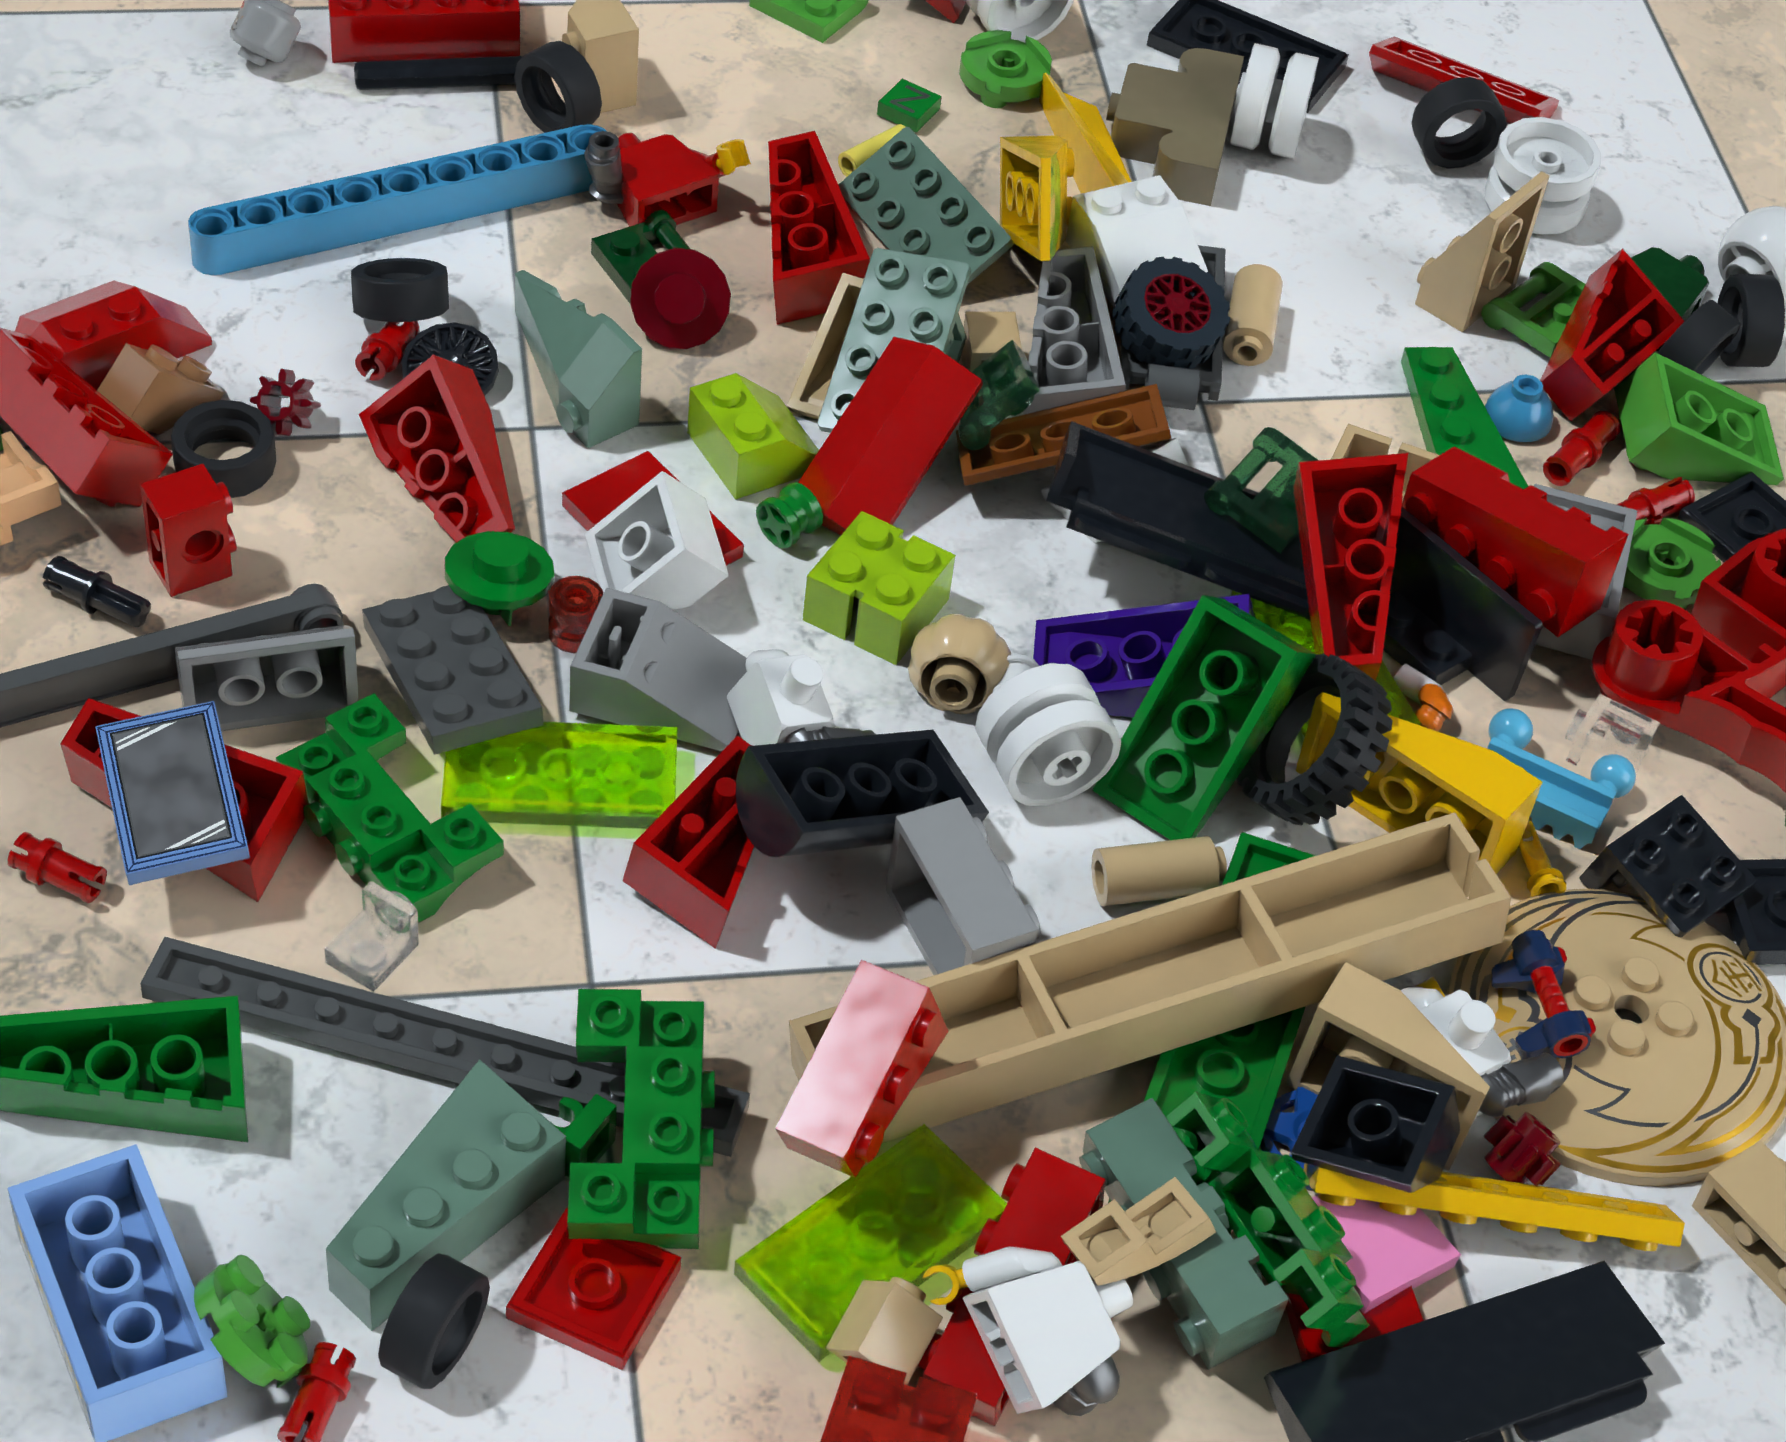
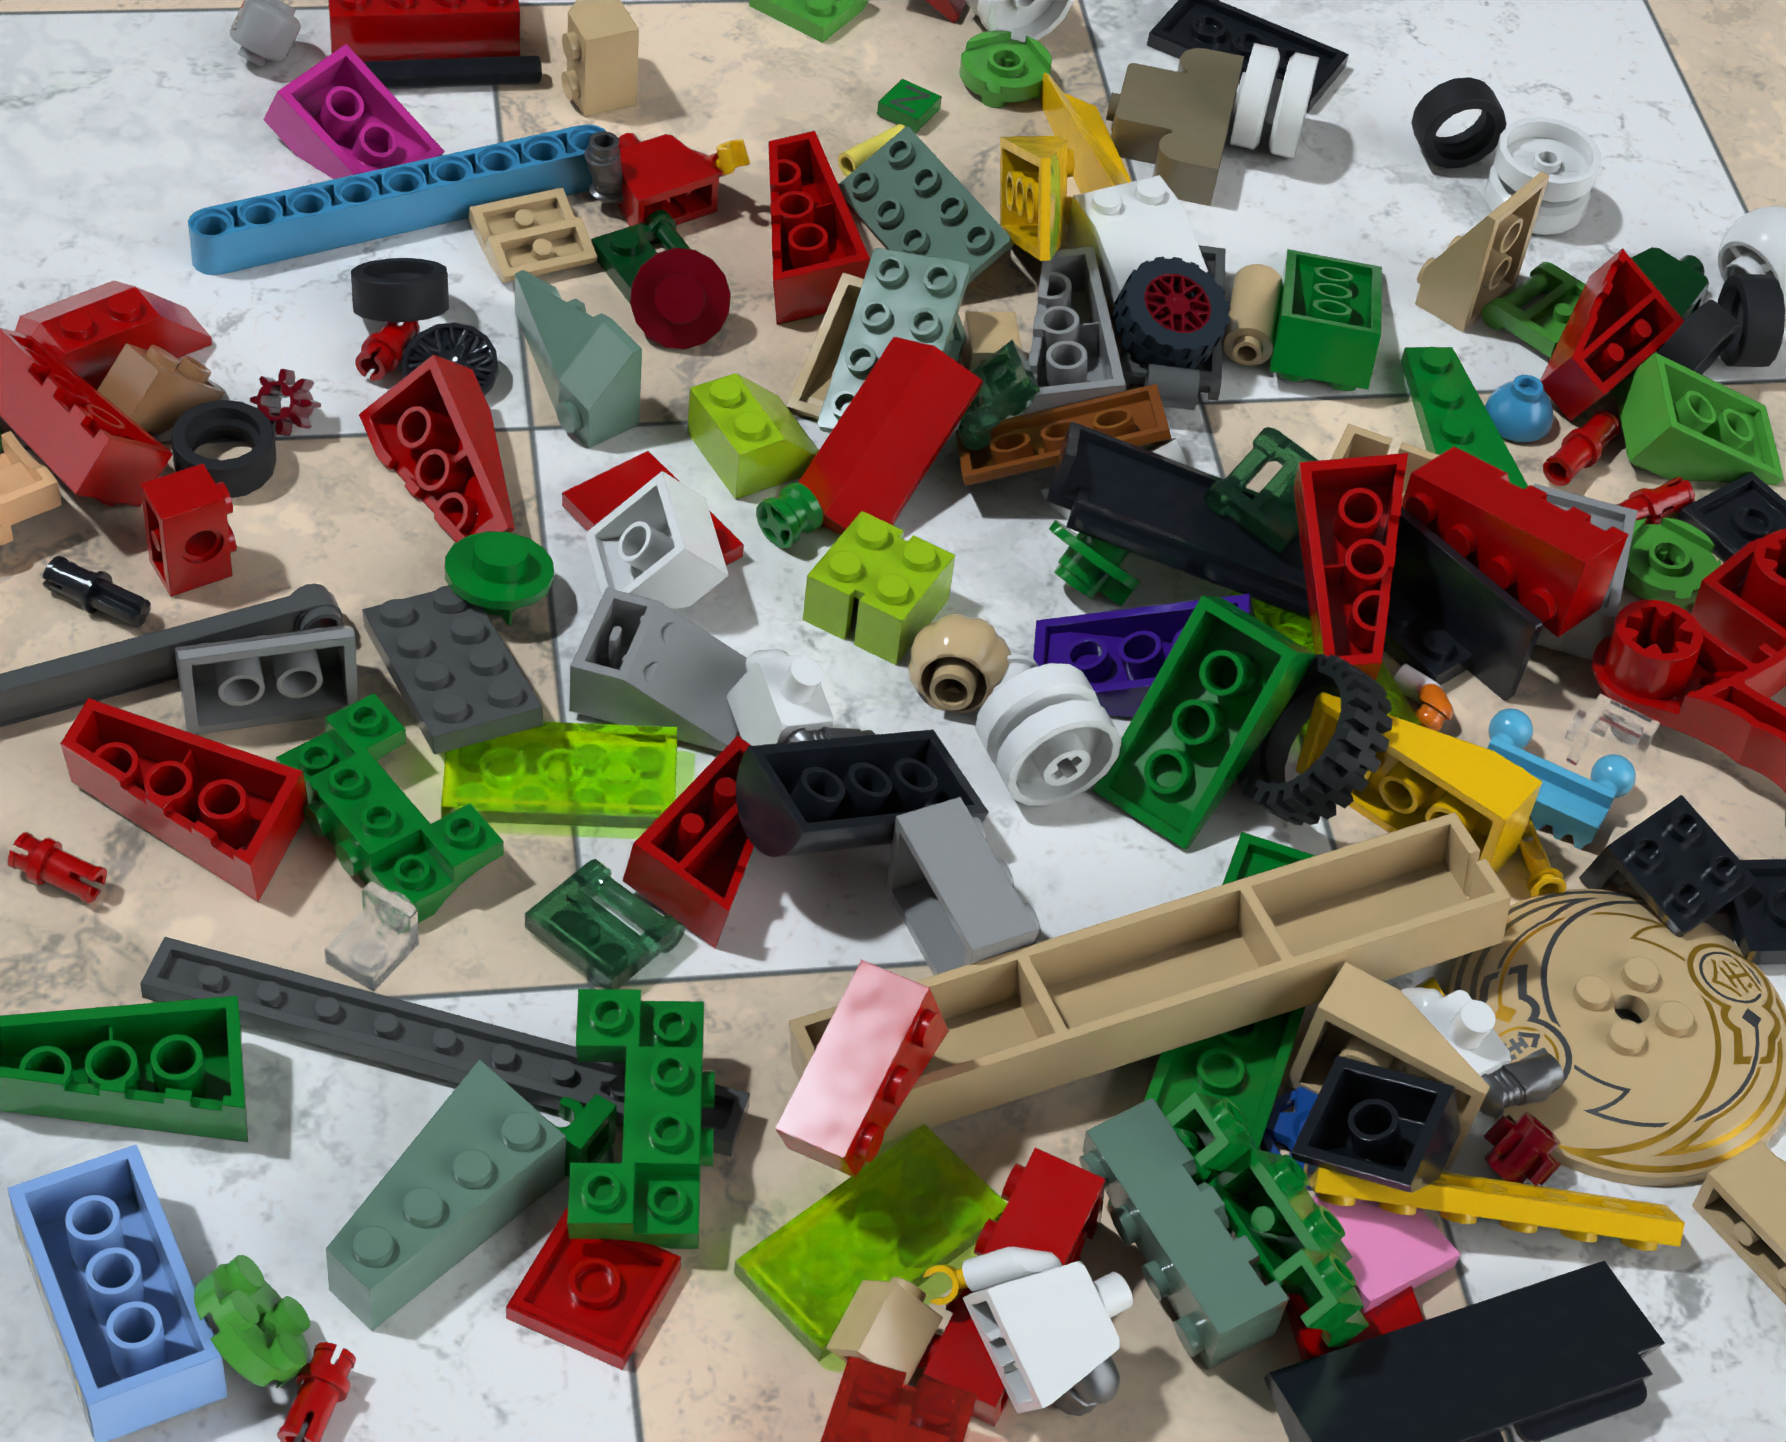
tile [95,701,250,885] -> none
black tyre [378,1253,490,1389] -> none
black tyre [514,41,602,133] -> none
clear red wheel [548,576,603,653] -> none
tan slope [1061,1177,1216,1286] -> none
tan brick [1091,836,1227,906] -> none
red slope [1369,36,1560,124] -> none
dark blue piece [1491,930,1596,1060] -> none
none -> dark pink slope [263,44,445,179]
none -> tan slope [468,187,597,283]
none -> clear green plate [525,859,685,989]
none -> green piece [1049,520,1141,606]
none -> green slope [1269,249,1382,391]

